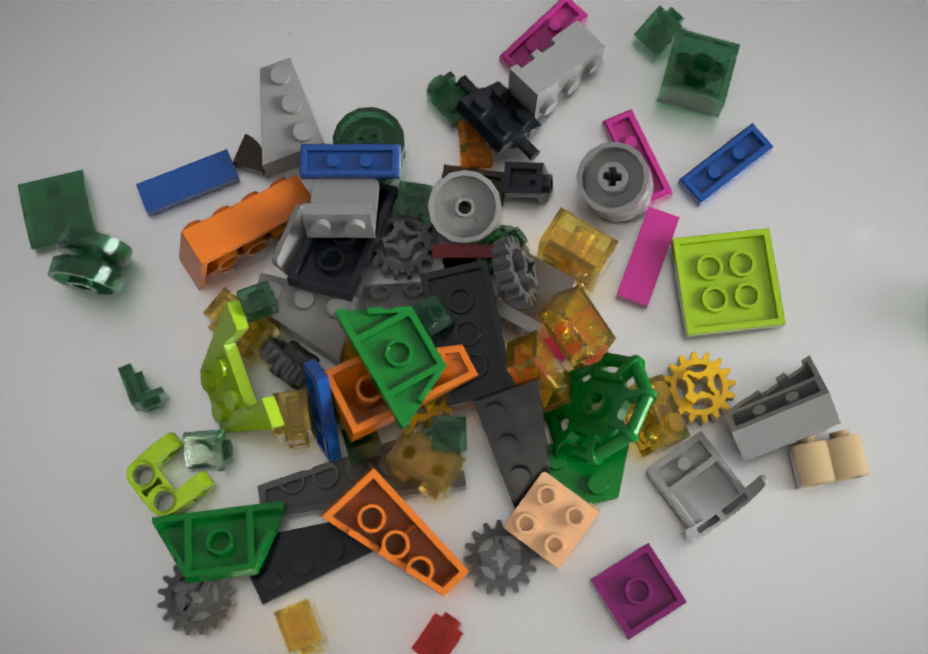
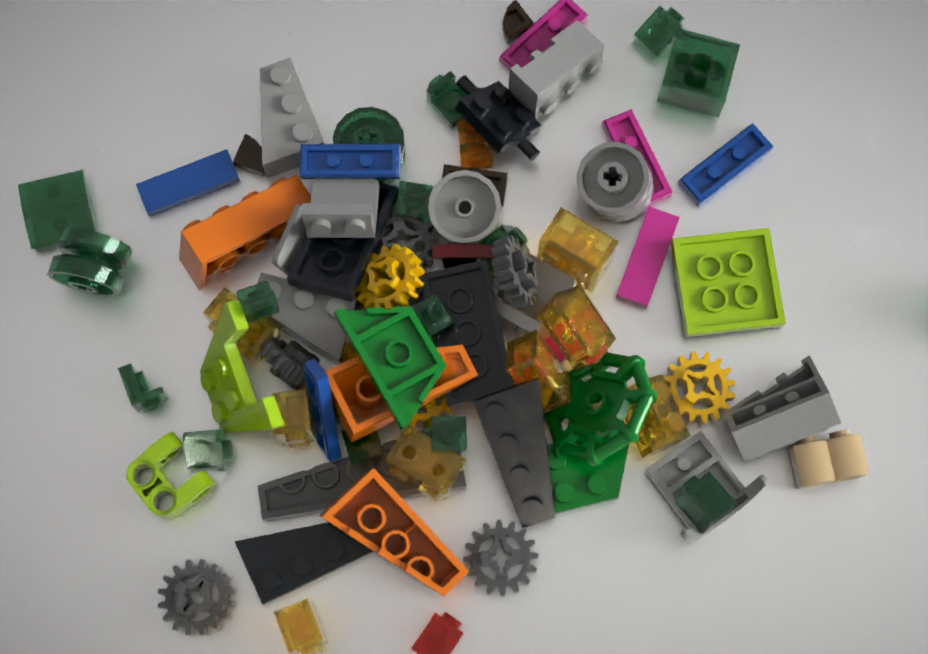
green wing [152,500,287,583] -> none
black bracket [502,162,553,204] -> none
light nougat bracket [504,472,601,569] -> none
magenta plate [589,543,687,640] -> none
none -> yellow gear [357,243,425,309]
none -> dark brown tile [502,0,534,44]
none -> clear green brick [675,471,737,534]

